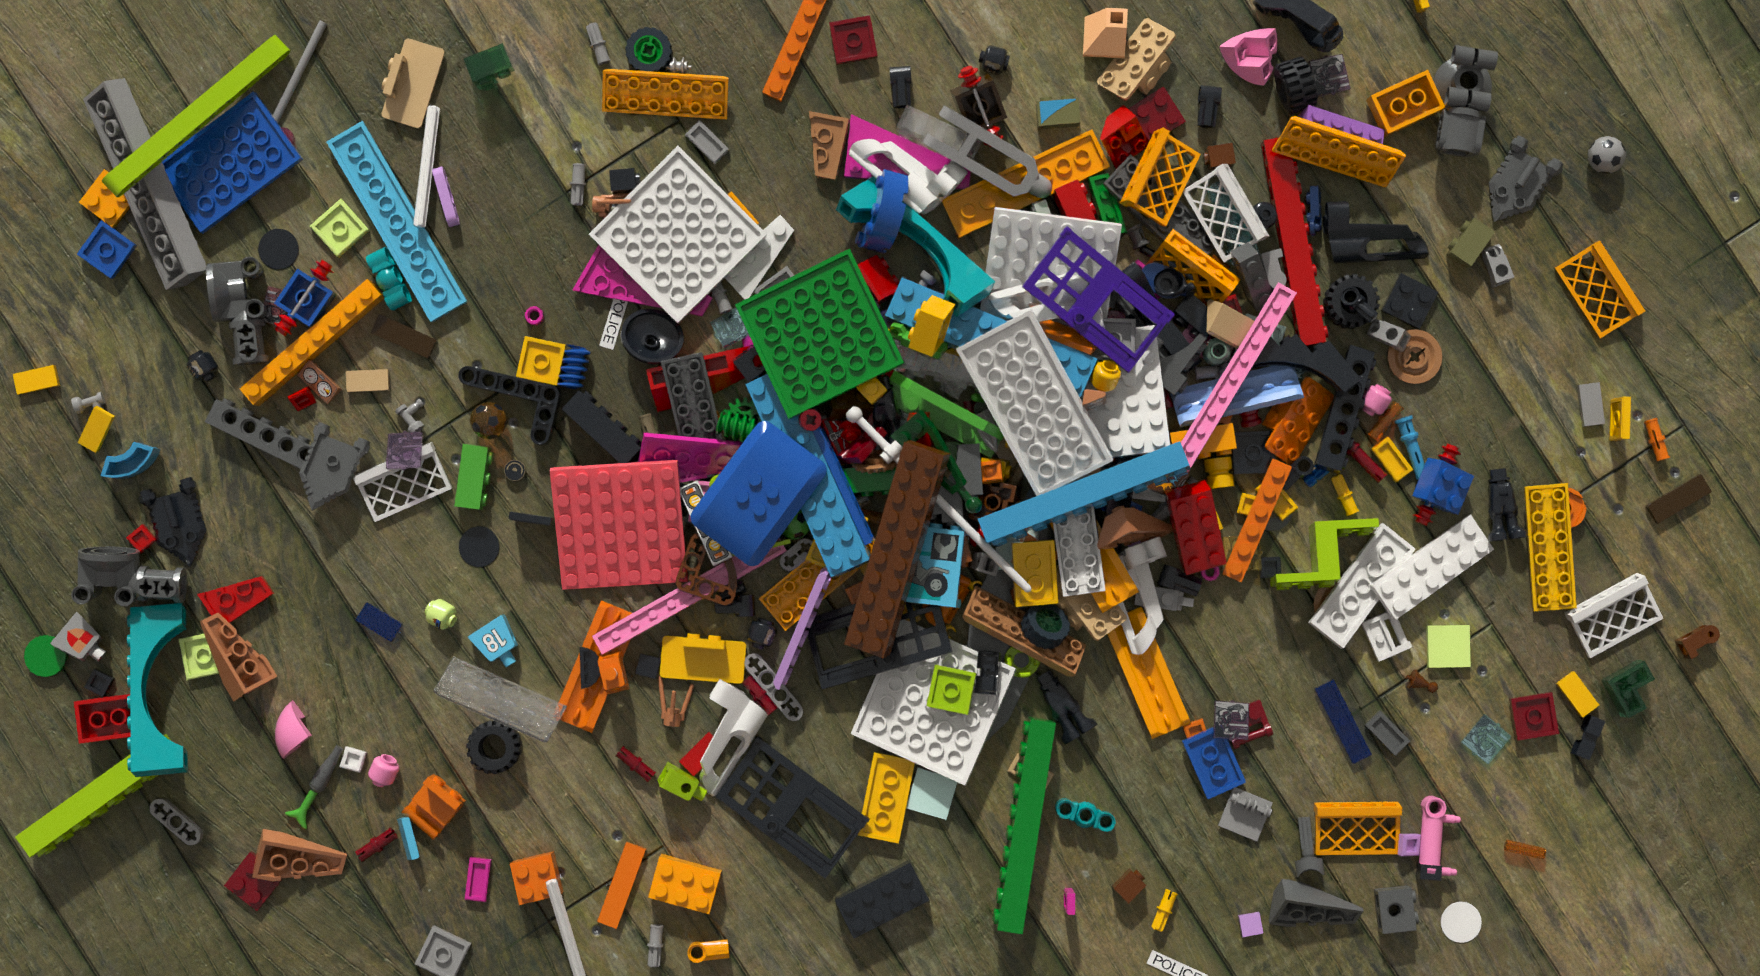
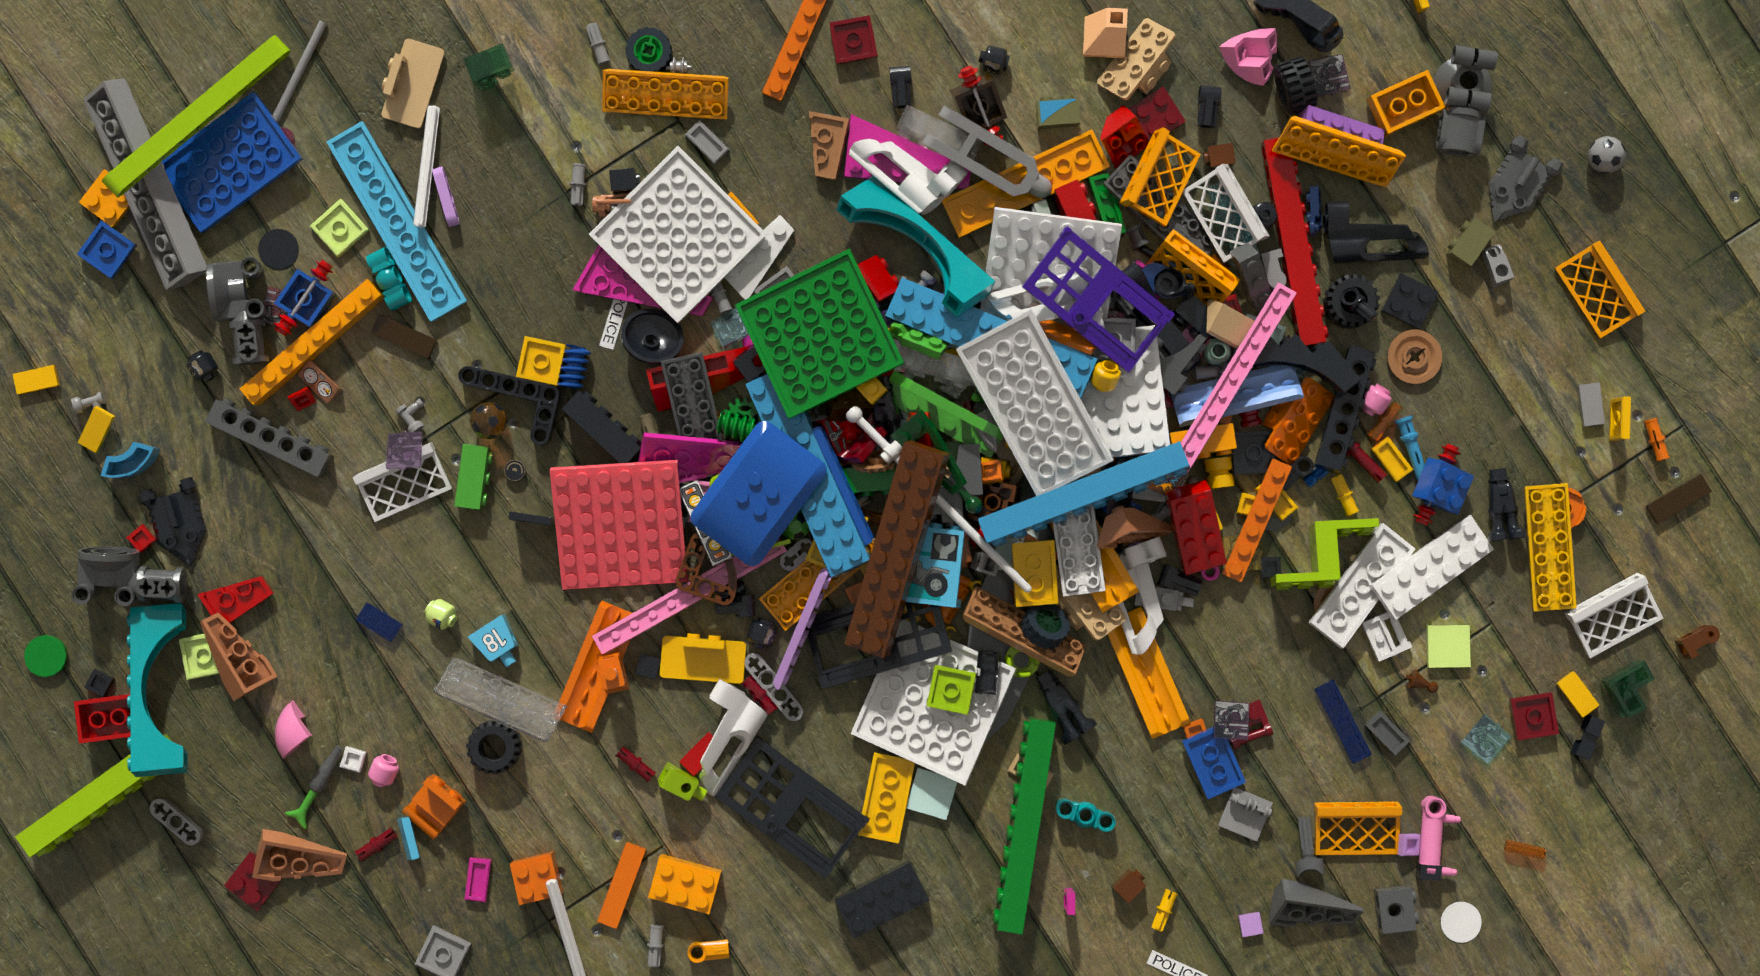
light grey torso [50,612,106,662] -> none
dark grey shield [299,422,370,511] -> none
tan tile [346,369,390,392] -> none
black sticker [459,526,499,567] -> none
dark pink axle [524,306,544,326] -> none
black plate [579,647,601,689] -> none
nougat plant [658,676,694,727] -> none
dark red wheel [798,409,822,431] -> none
blue brick [855,169,908,253] -> none
yellow brick [908,295,956,357] -> none
nougat slope [1082,389,1107,411] -> none
light grey leg [1366,319,1411,353] -> none

